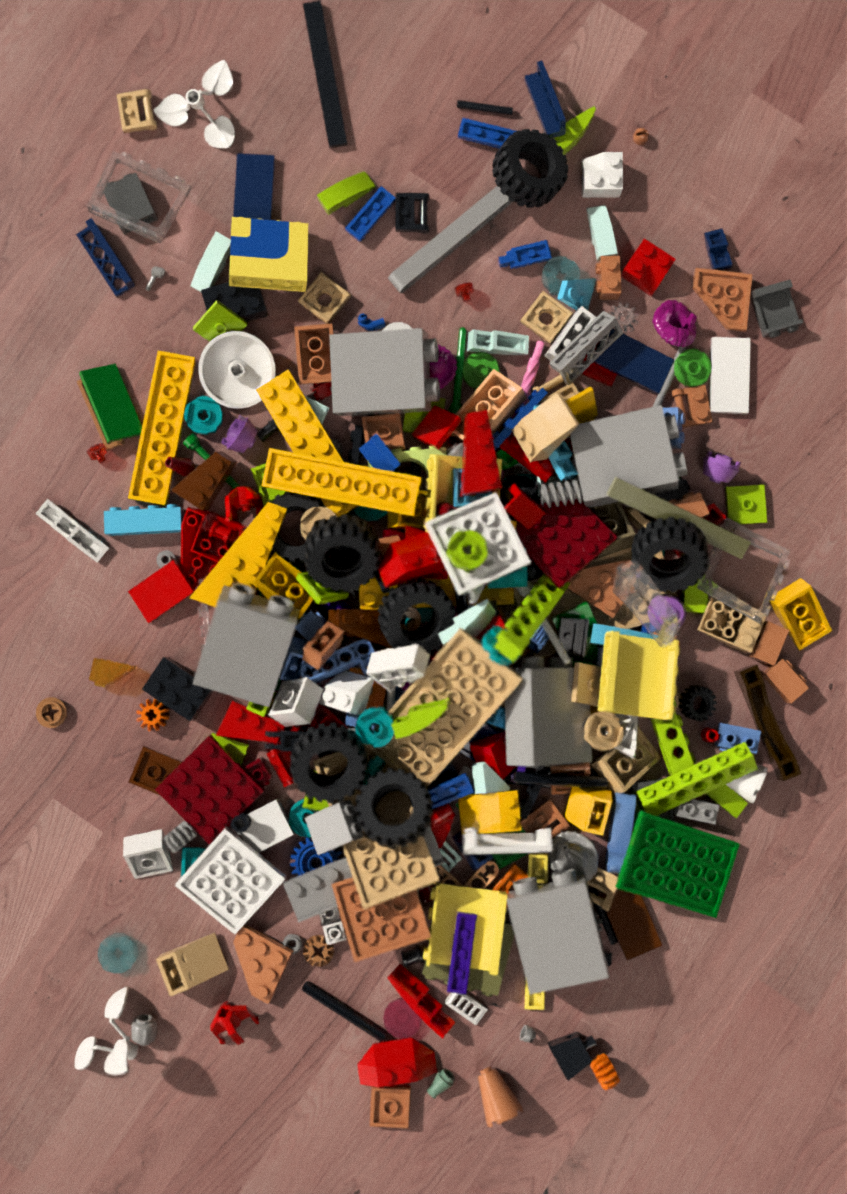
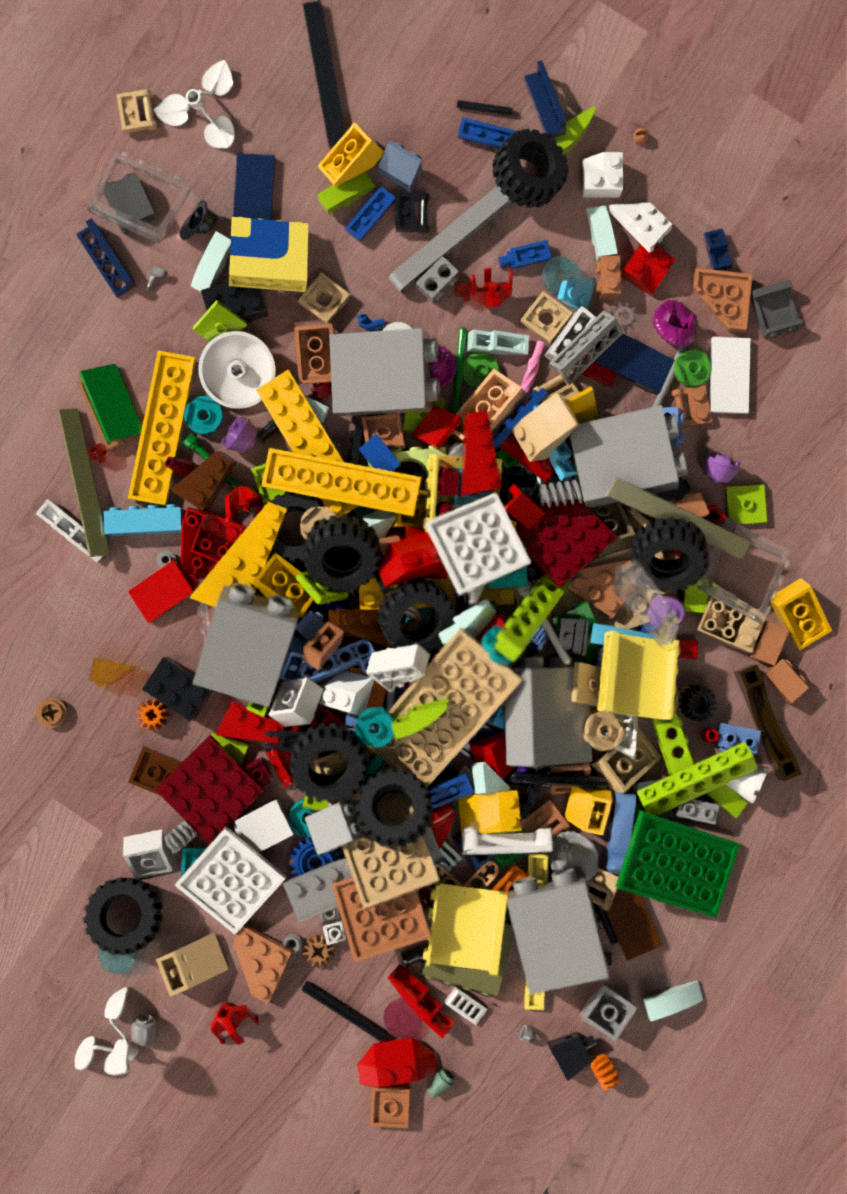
red bush [209,521,234,544] -> none
black bush [231,813,251,833] -> none
lime plate [446,530,488,571] -> none
dark purple tile [447,911,477,995] -> none
nougat cone [478,1066,524,1127] -> none
none -> olive tile [58,408,110,558]
none -> black tyre [83,877,163,955]
none -> black piece [179,200,218,240]
none -> yellow slope [318,122,384,187]
none -> light aqua slope [362,510,397,539]
none -> sand blue slope [378,141,422,193]
none -> light grey brick [416,256,459,303]
none -> dark red brick [437,467,459,496]
none -> red piece [470,268,514,308]
none -> light grey slope [580,985,637,1041]
none -> white wing [609,203,672,253]
none -> light aqua slope [642,980,703,1021]
none -> red tile [677,639,698,660]

